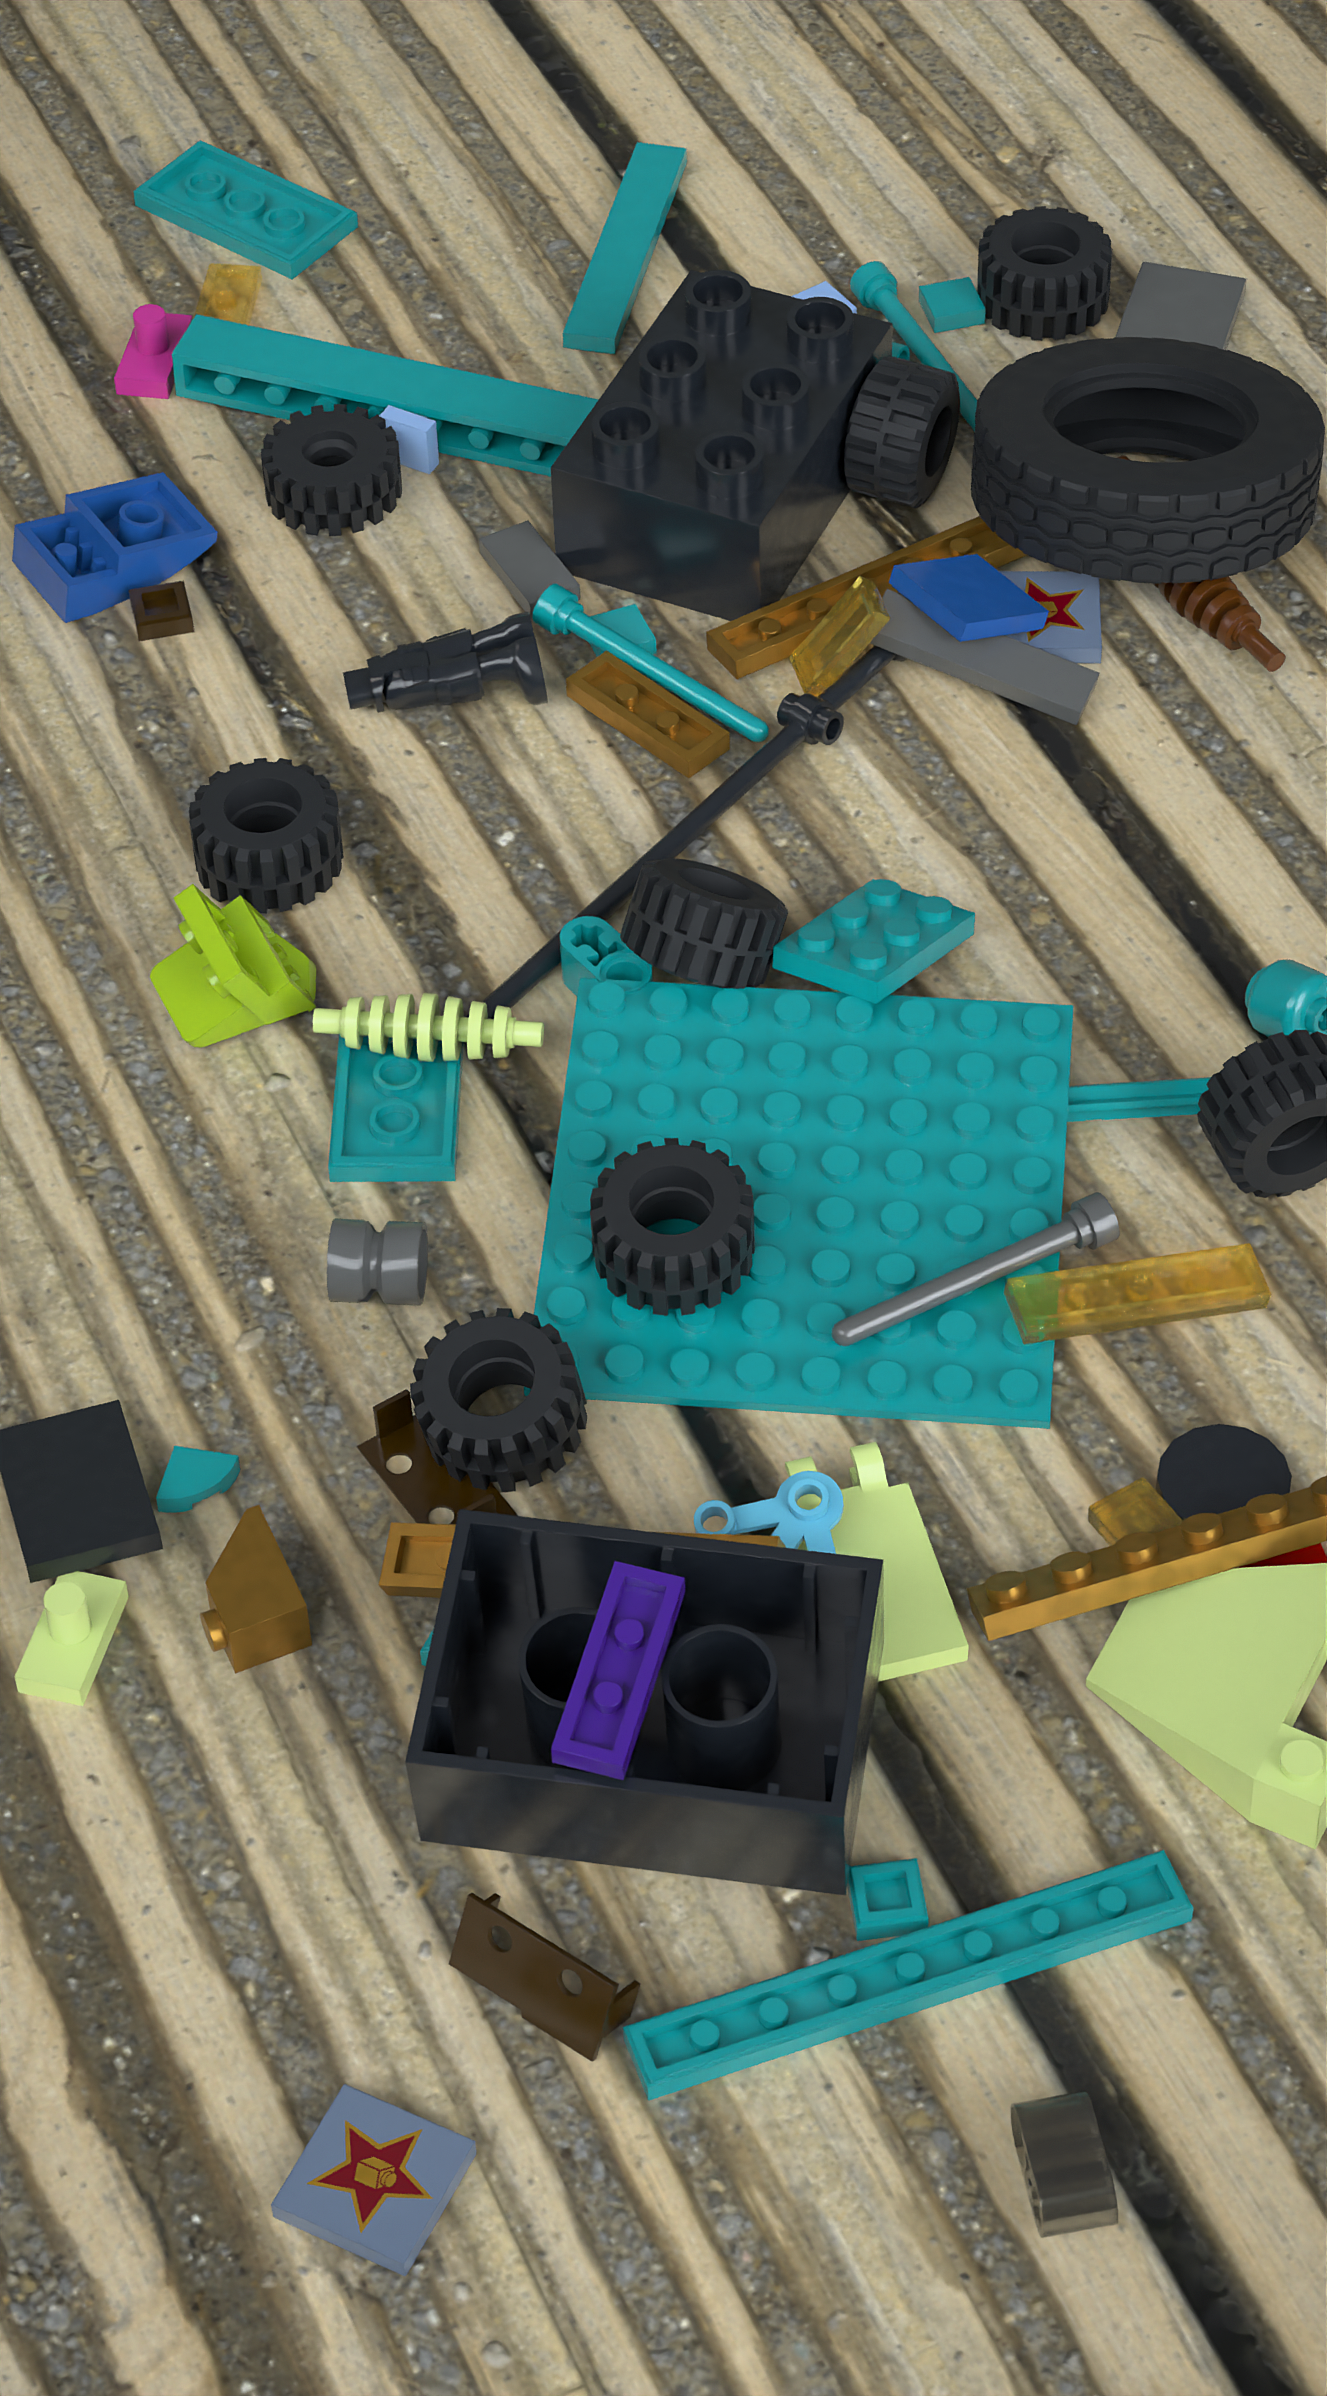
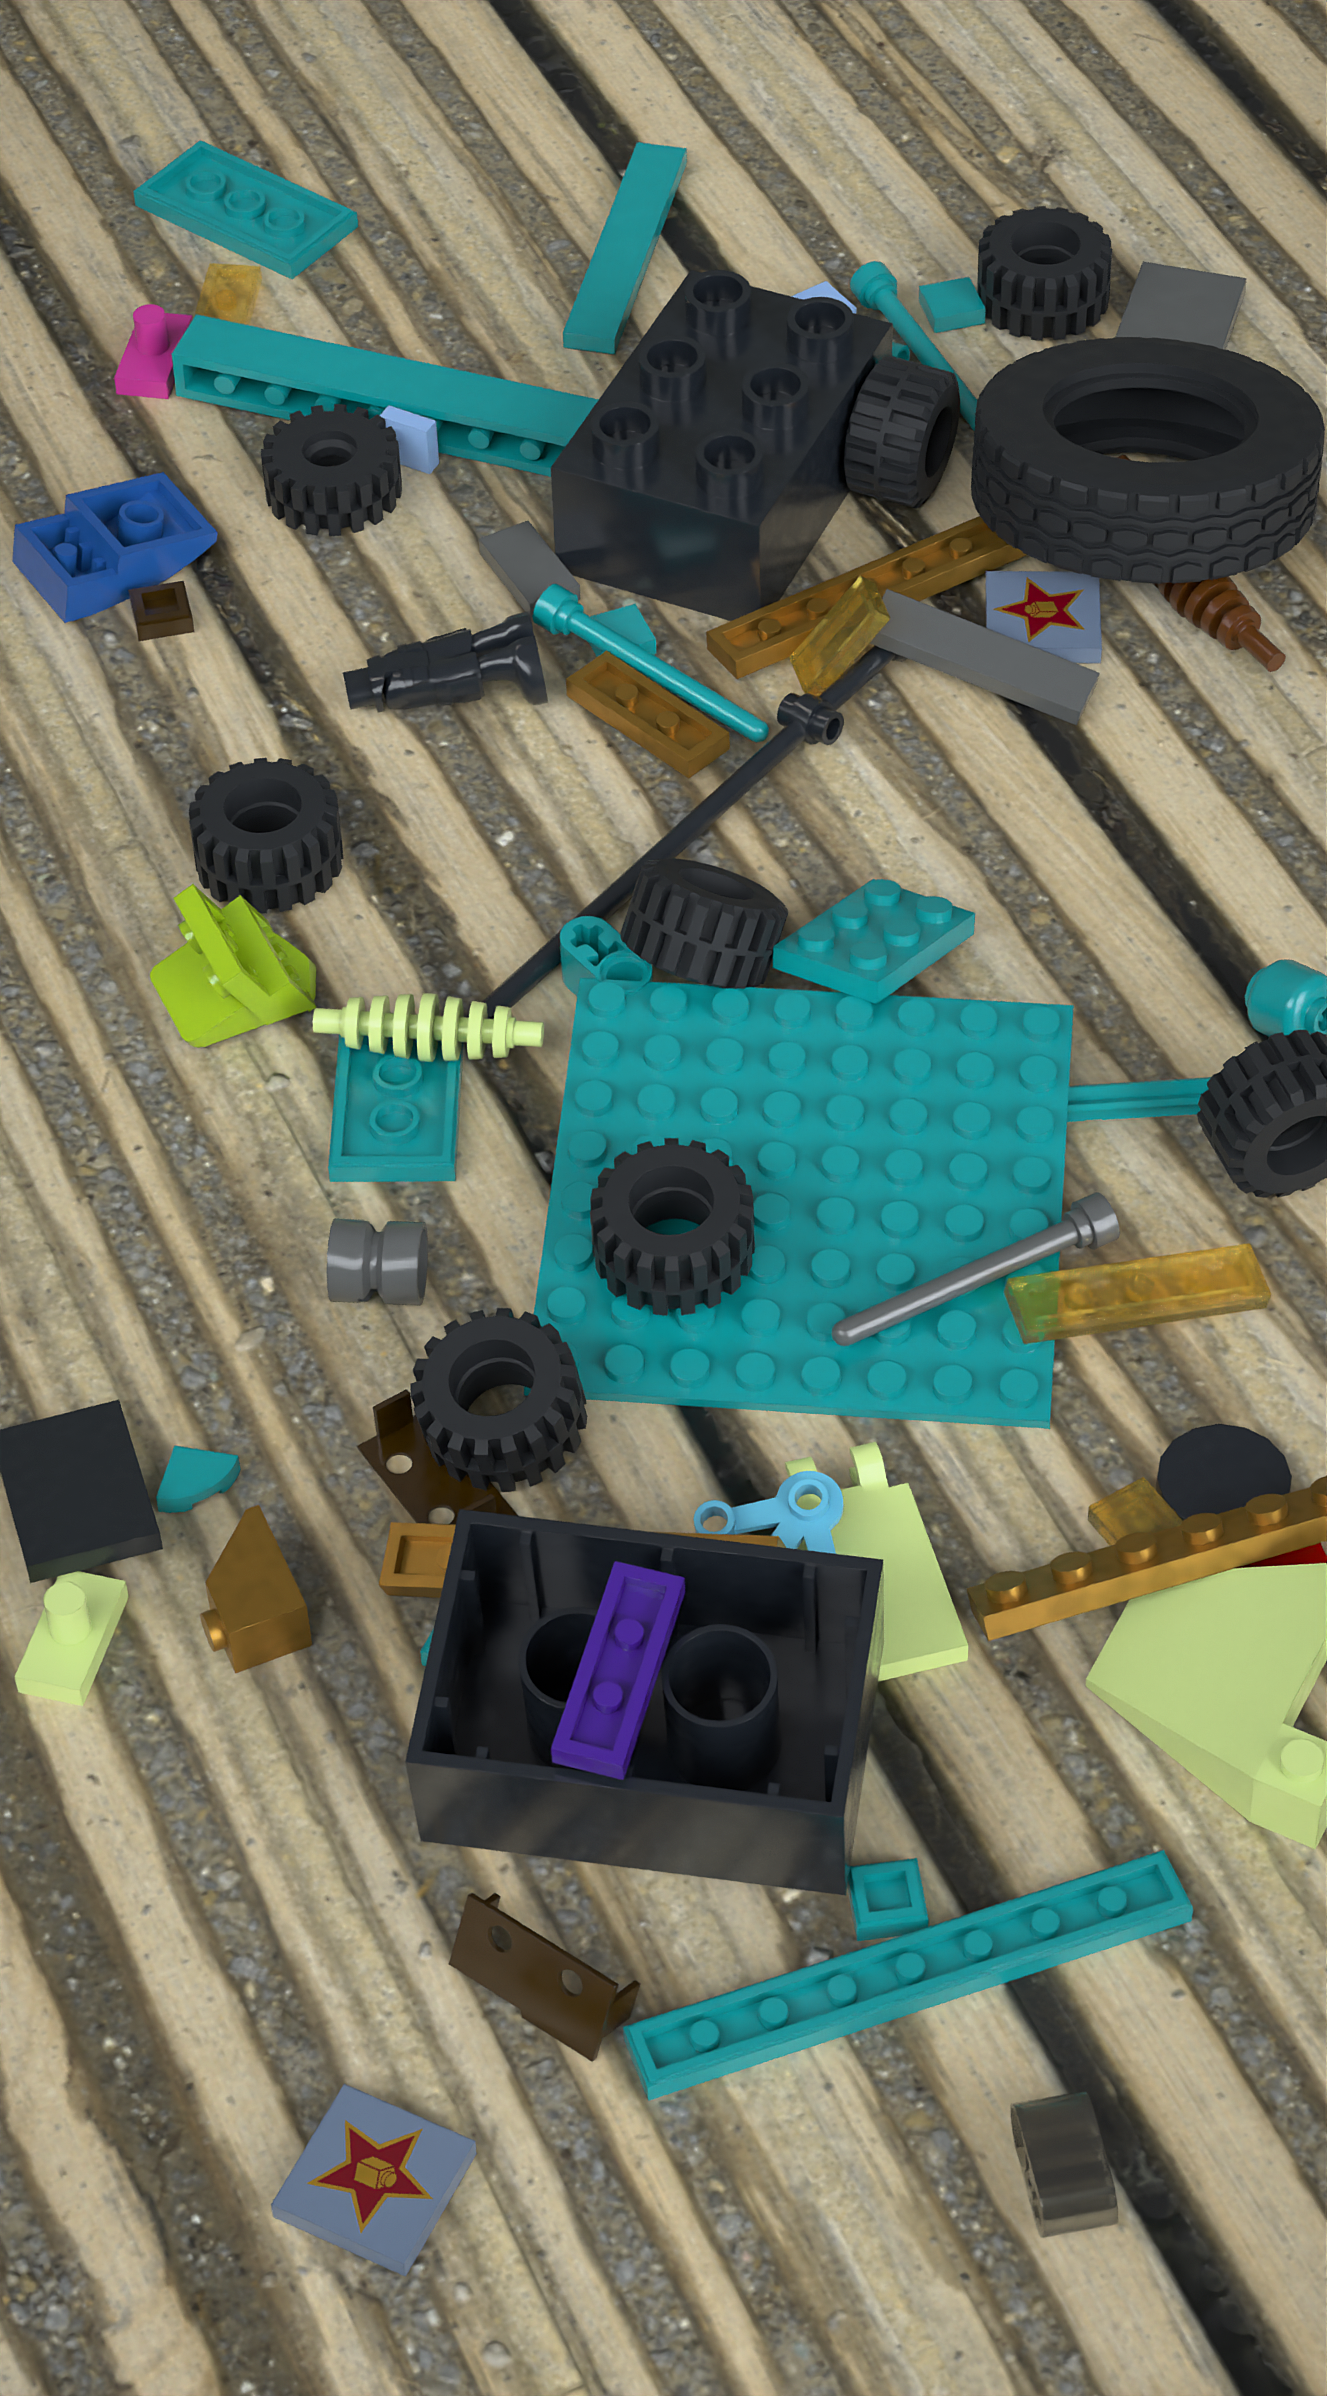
blue tile [888,554,1049,642] -> none

